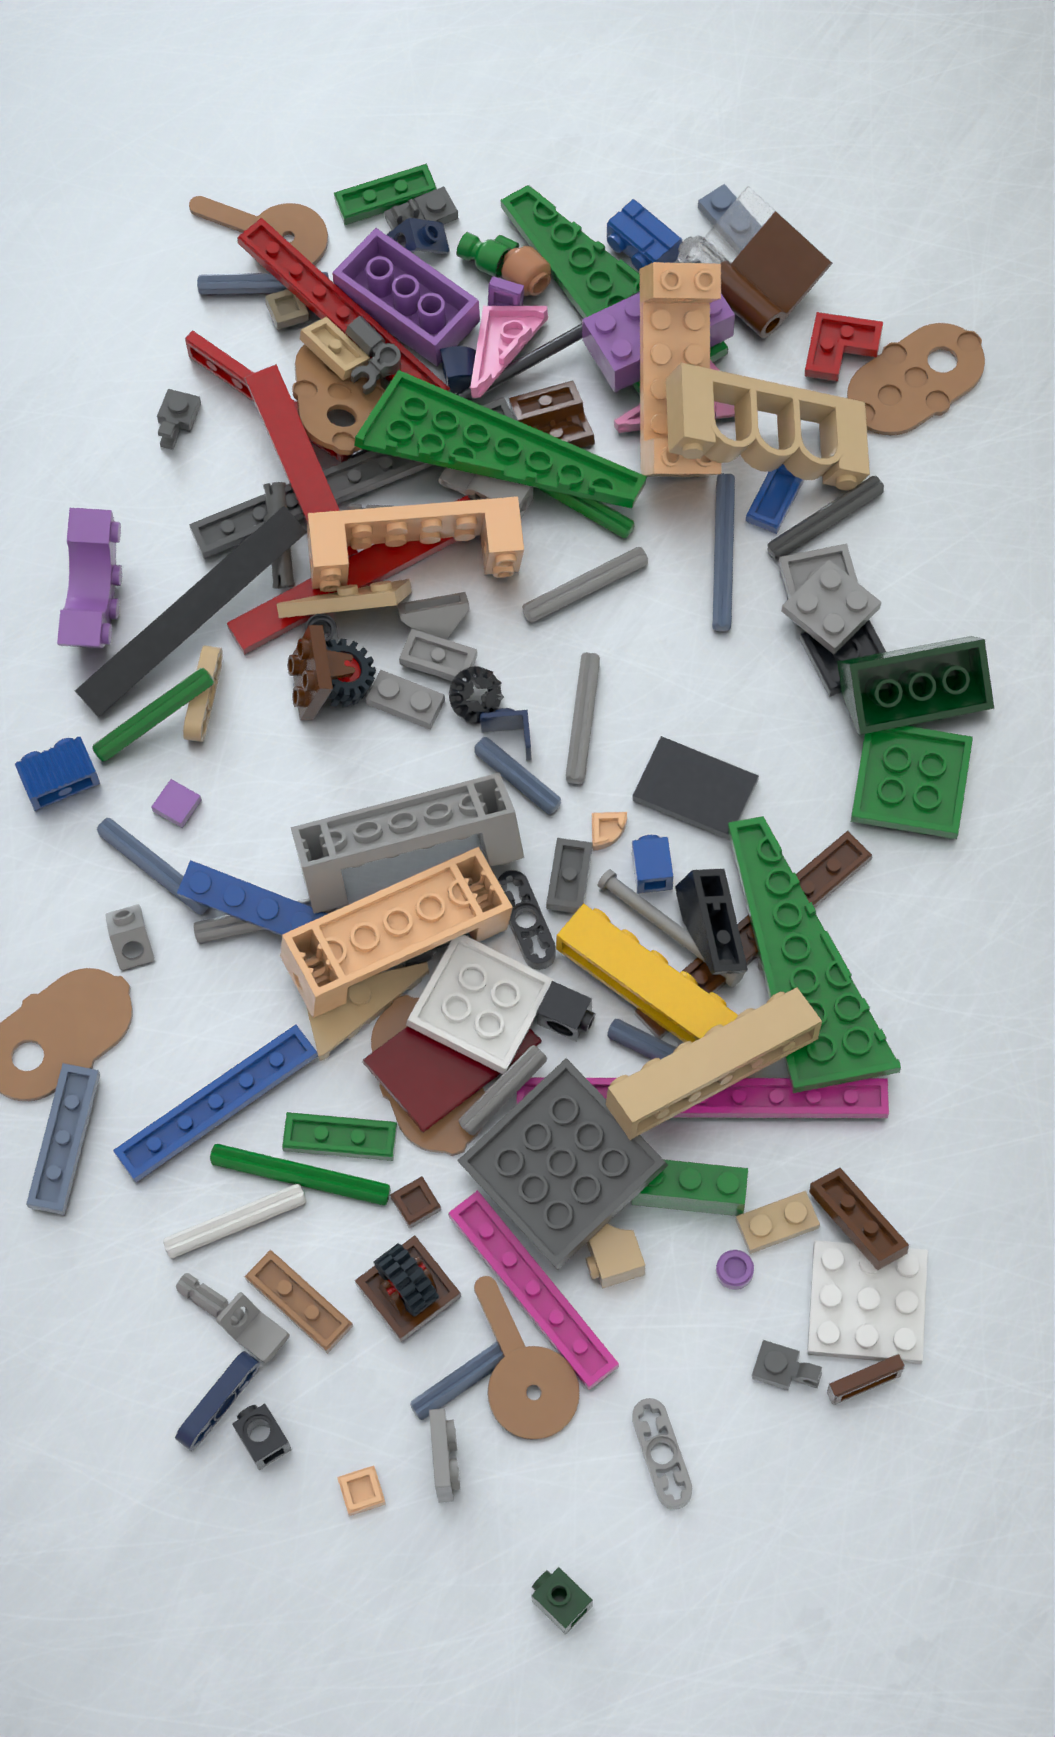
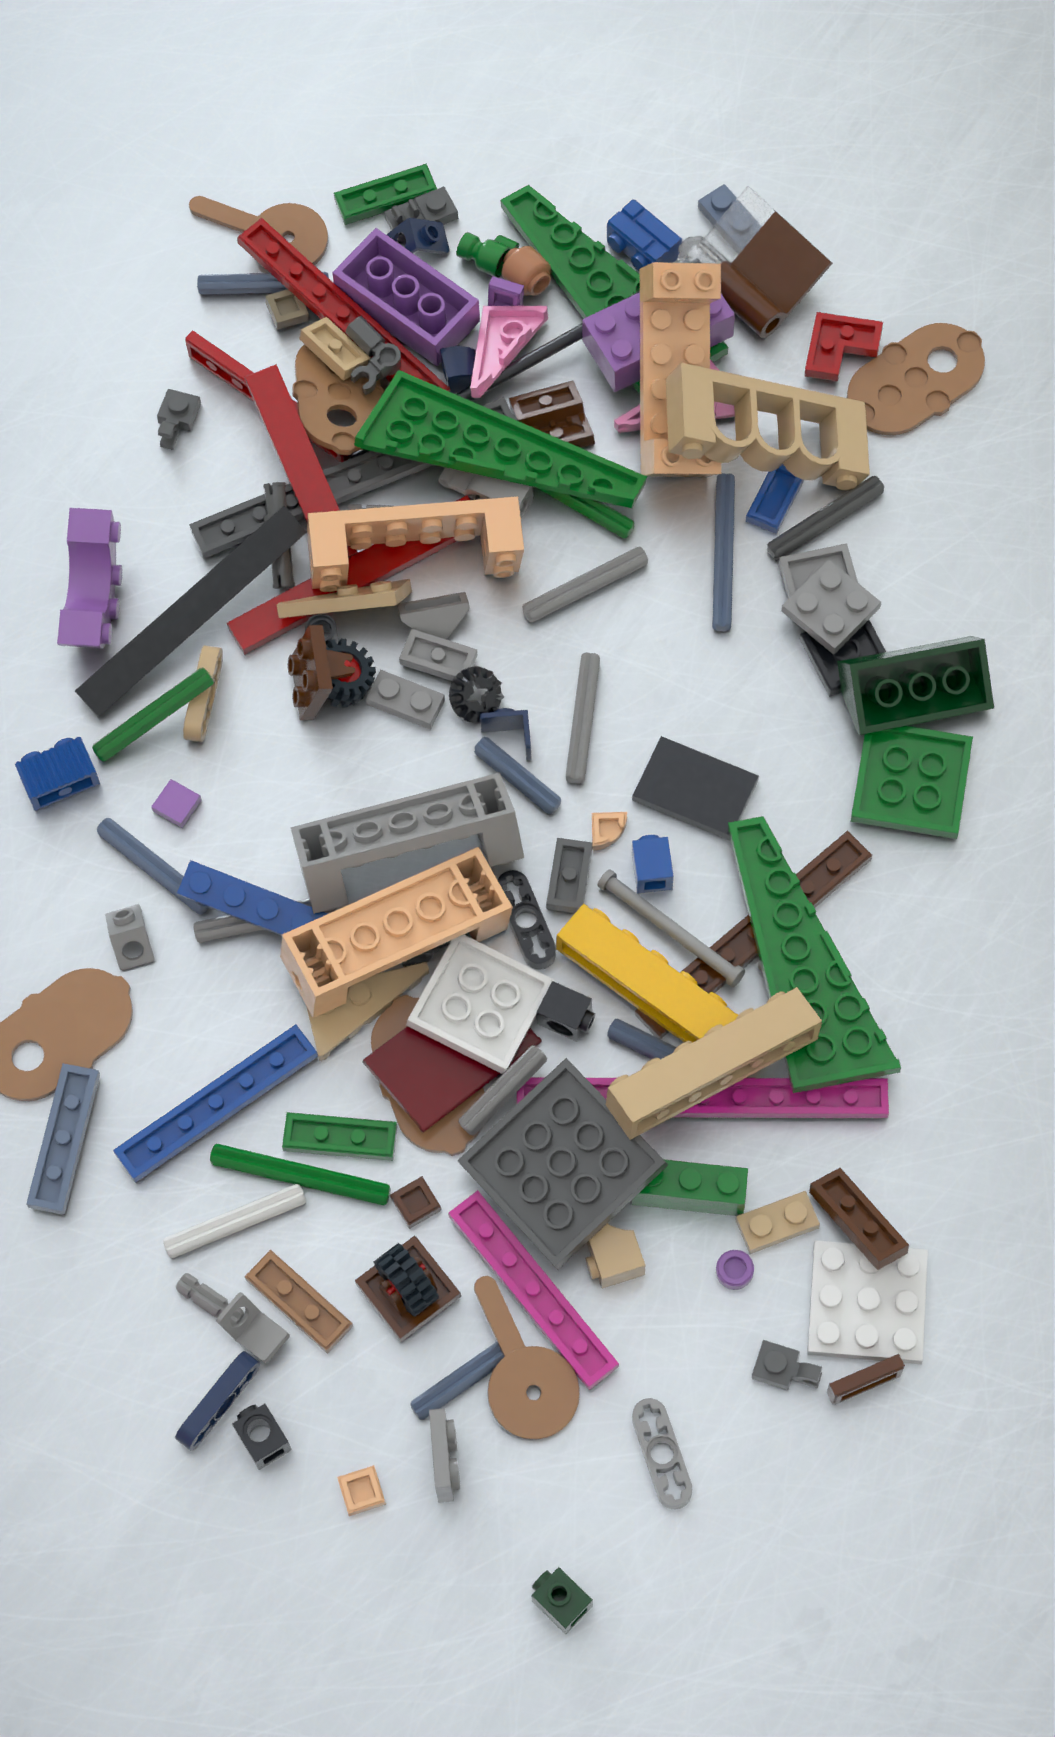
black slope [675,869,748,975] -> none

